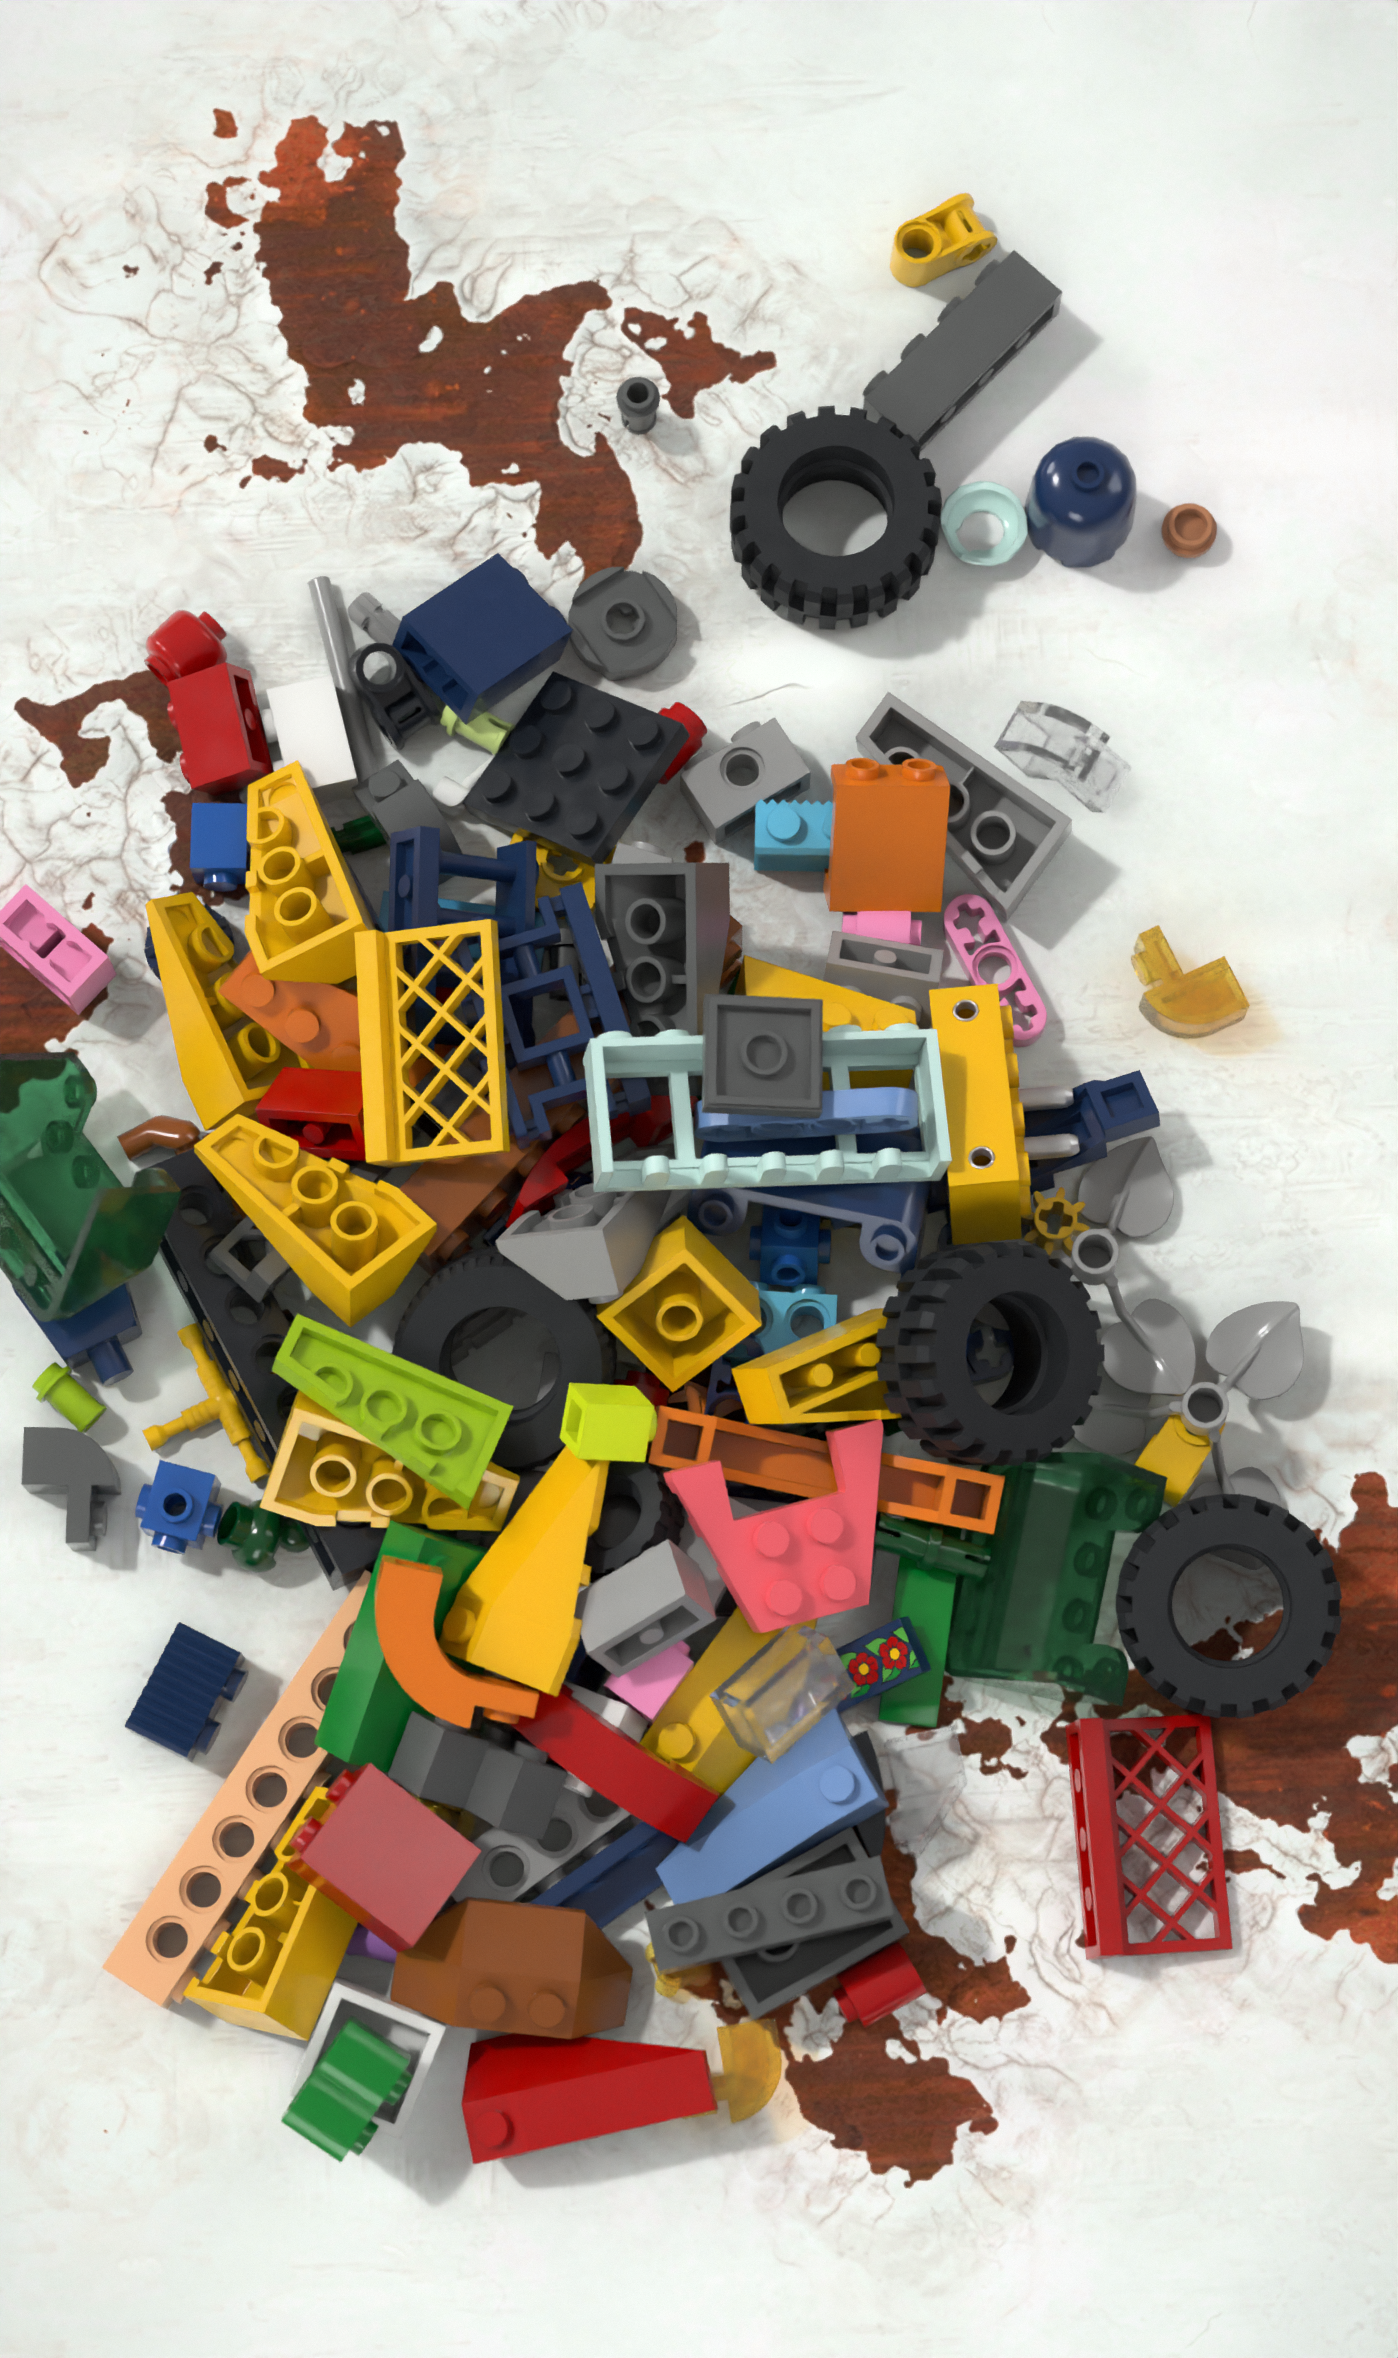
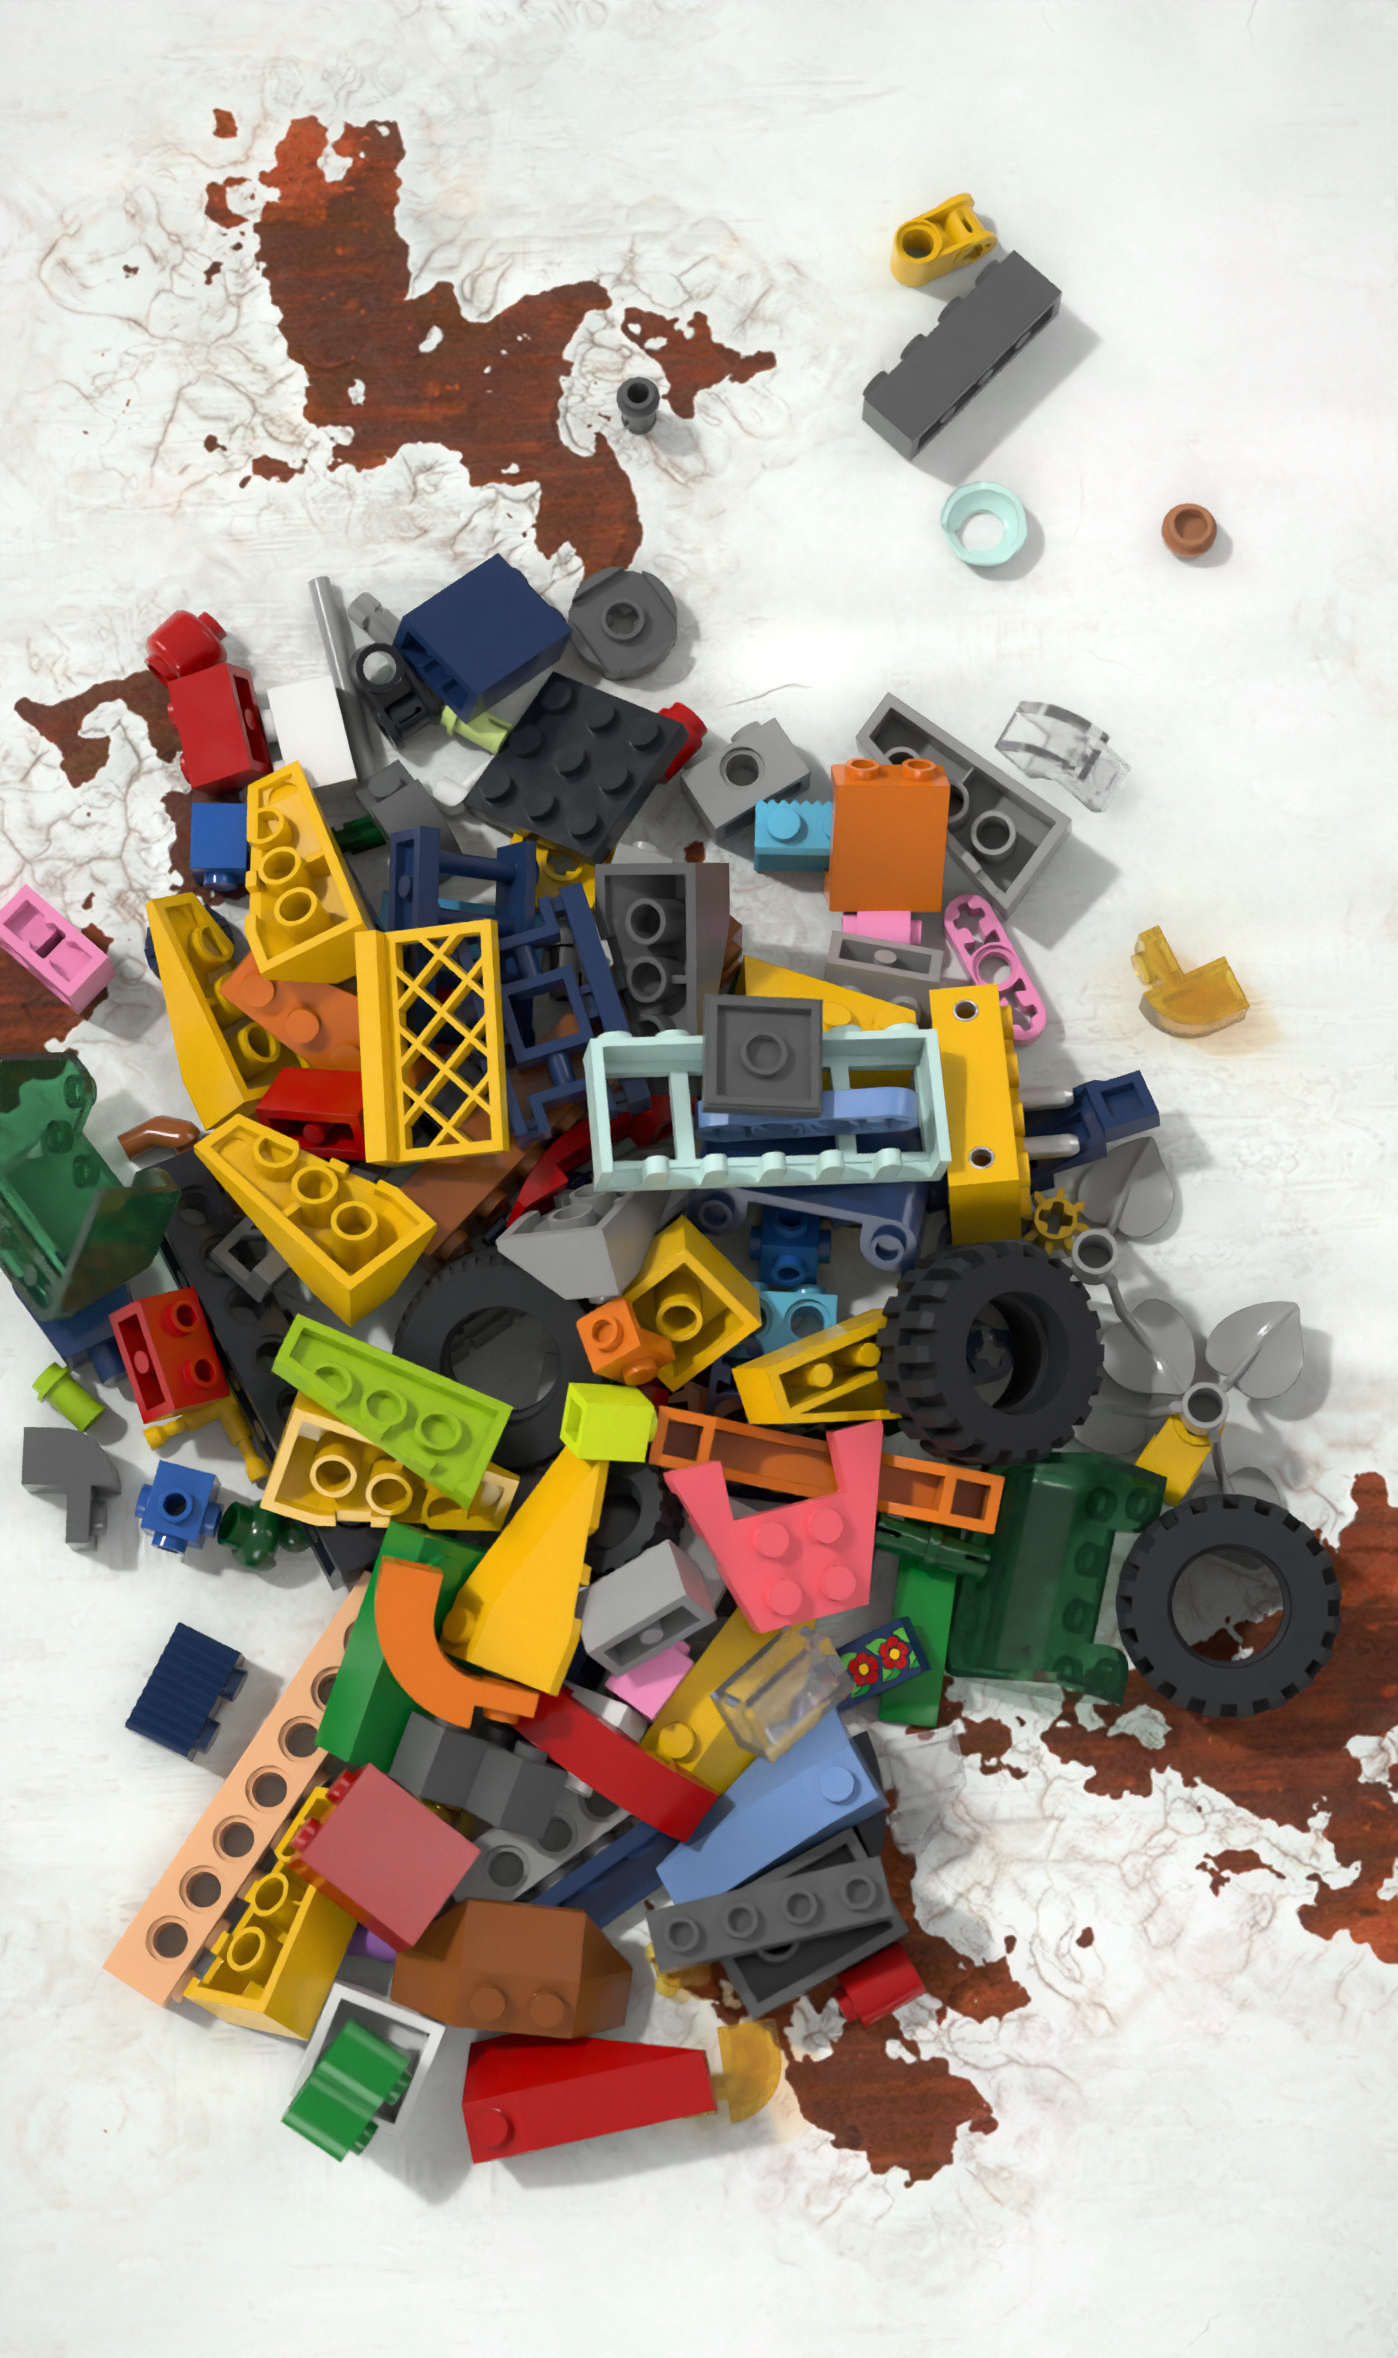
black tyre [730,405,942,630] -> none
dark blue cylinder [1024,437,1137,568] -> none
red fence [1065,1714,1233,1960] -> none
none -> red brick [108,1286,230,1425]
none -> orange bracket [576,1296,676,1386]

